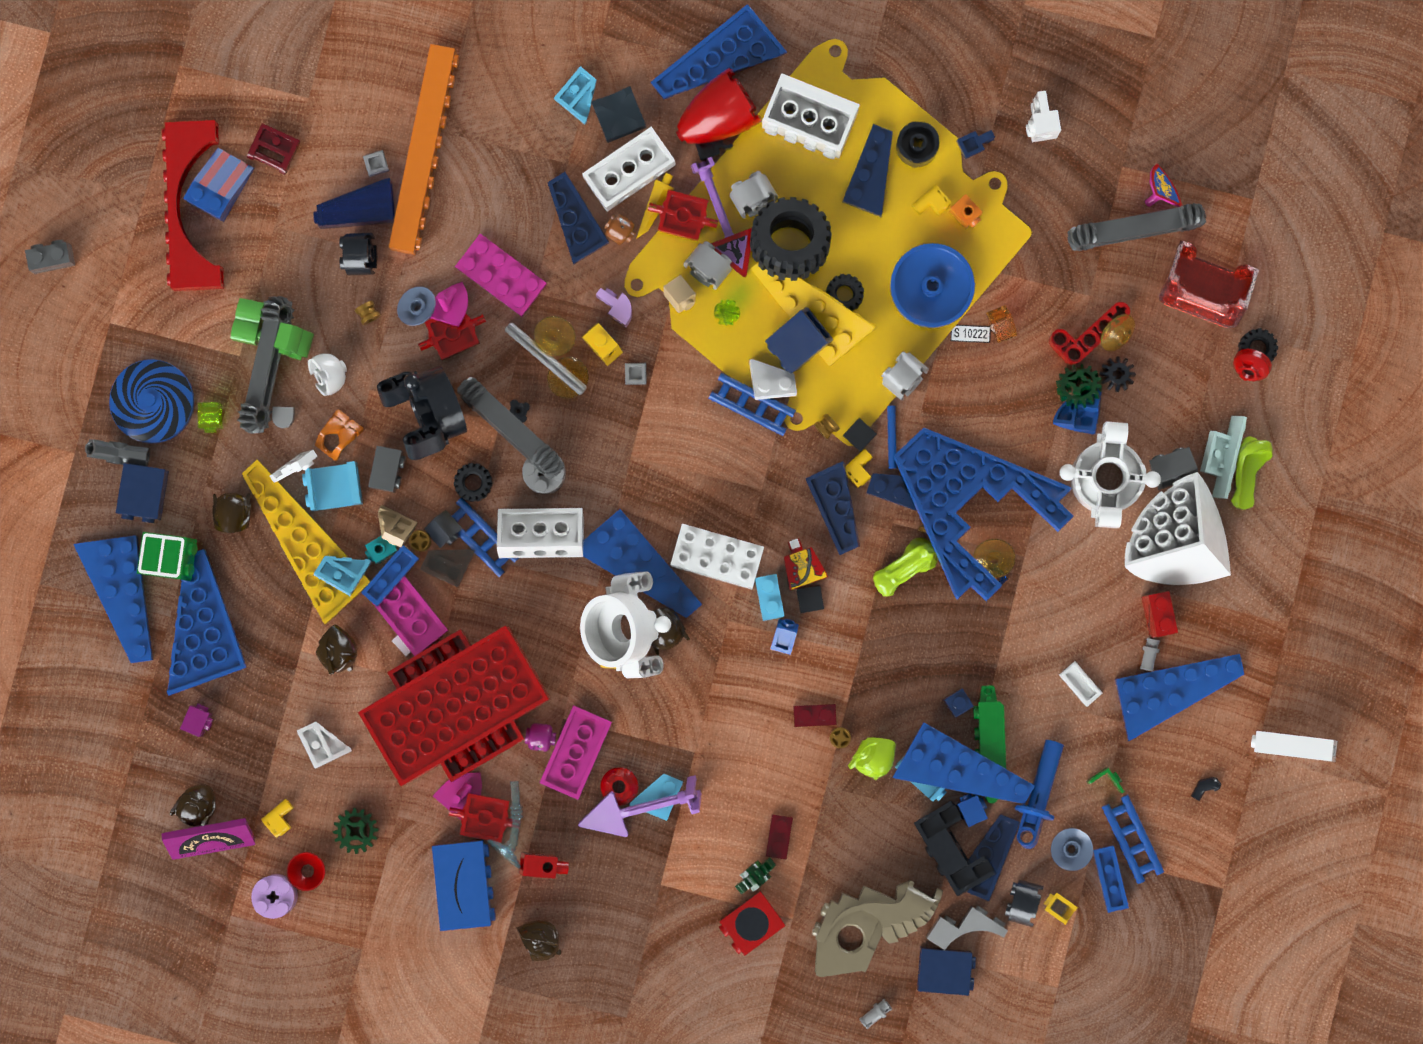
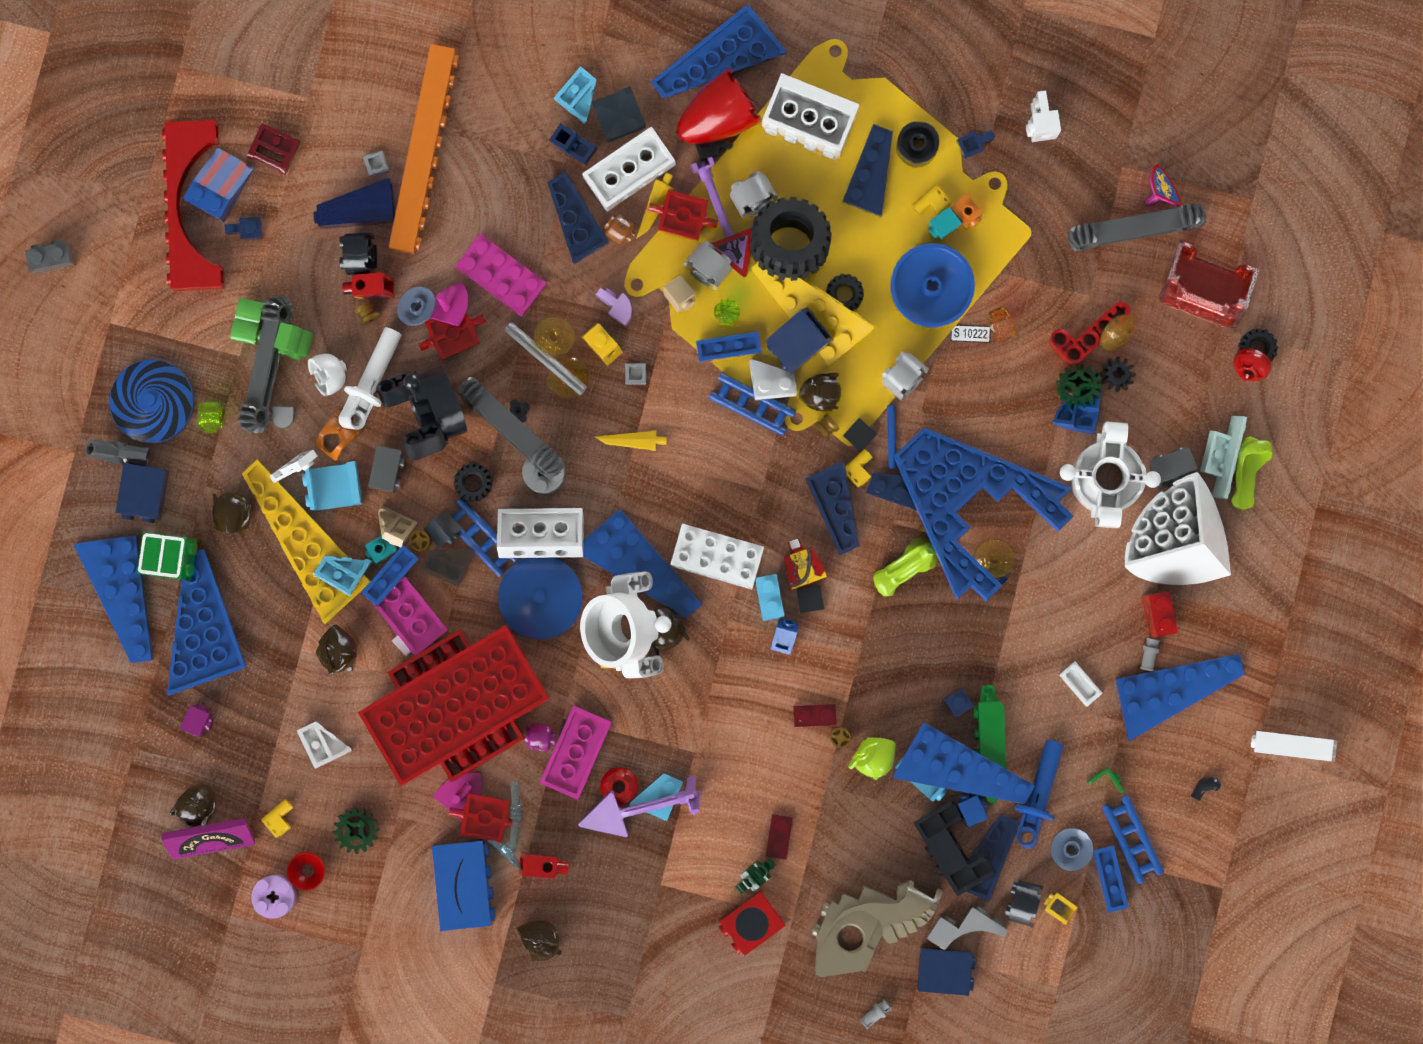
none -> dark blue plate [224,217,262,240]
none -> white piece [339,327,402,430]
none -> red torso [342,272,394,300]
none -> blue dish [498,557,583,640]
none -> dark blue brick [549,123,598,165]
none -> yellow bar [594,430,667,451]
none -> blue plate [696,332,761,362]
none -> dark brown helmet [799,372,841,411]
none -> teal brick [928,207,962,241]

